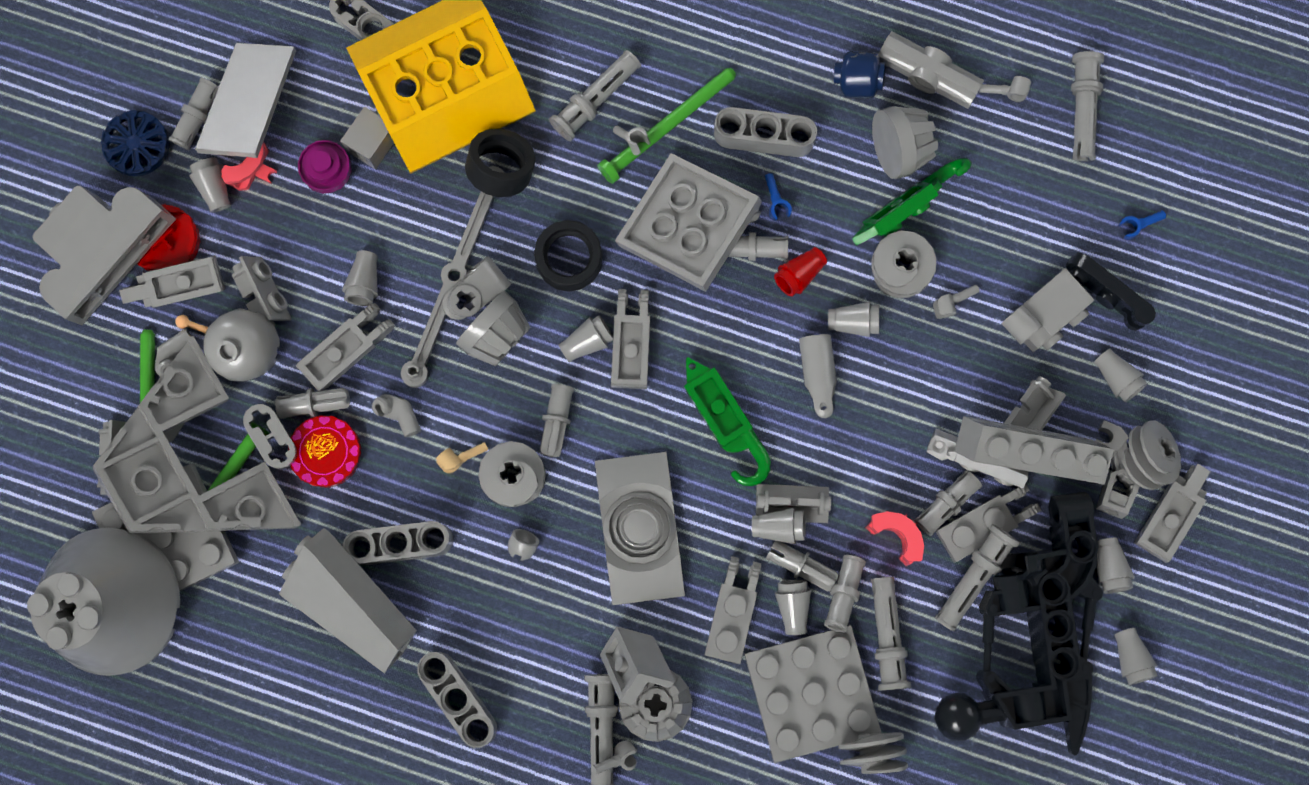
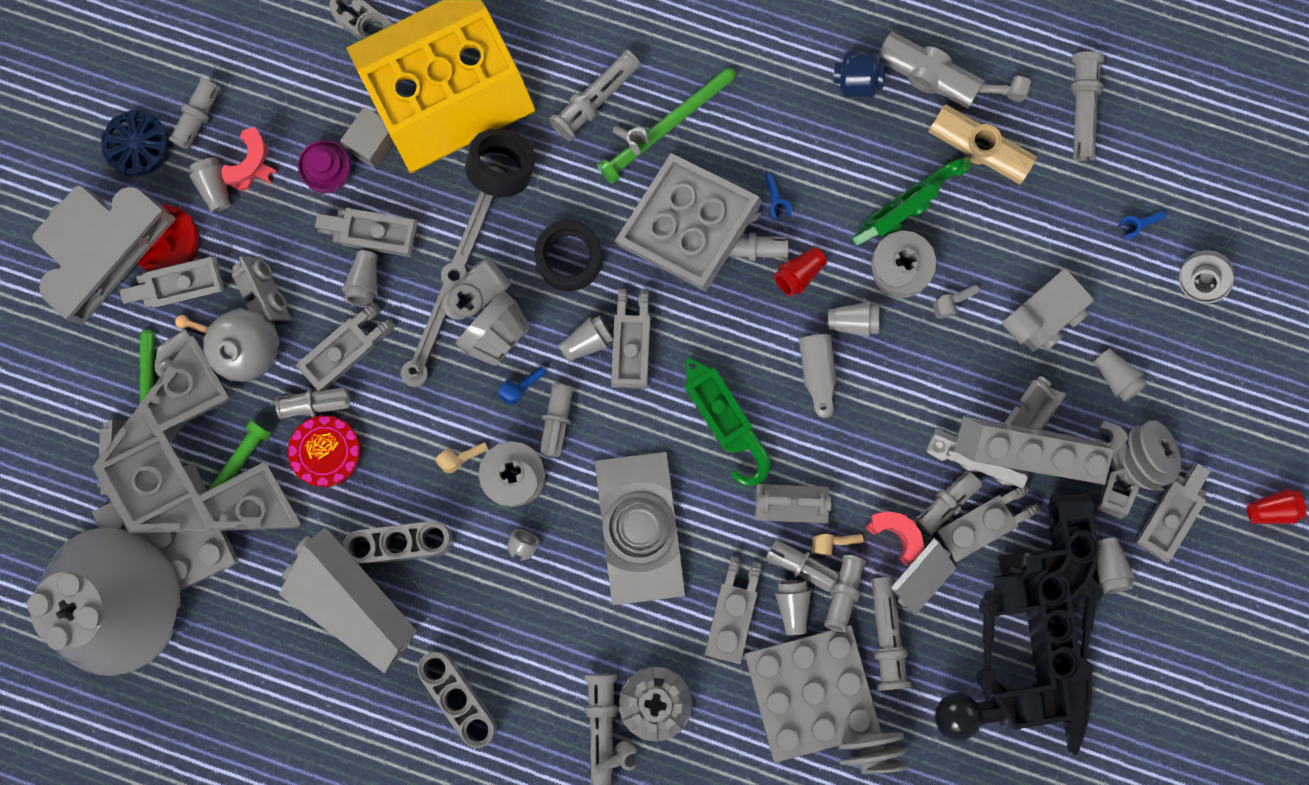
light grey piece [195,43,296,158] -> none
light grey beam [243,404,297,469] -> none
light grey arm [372,394,421,438] -> none
light grey panel [600,626,675,705] -> none
light grey beam [714,107,817,157] -> none
light grey cone [752,507,806,544] -> none
light grey piece [872,106,938,179] -> none
light grey pin [934,524,1020,631] -> none
black plate [1066,252,1156,331] -> none
light grey cone [1114,628,1158,685] -> none
none -> light grey hinge [315,208,418,257]
none -> blue hand [498,367,546,405]
none -> tan hand [811,534,863,556]
none -> light grey piece [891,539,956,615]
none -> tan piece [928,104,1037,185]
none -> light grey plate [1179,250,1235,304]
none -> red cone [1246,488,1306,524]

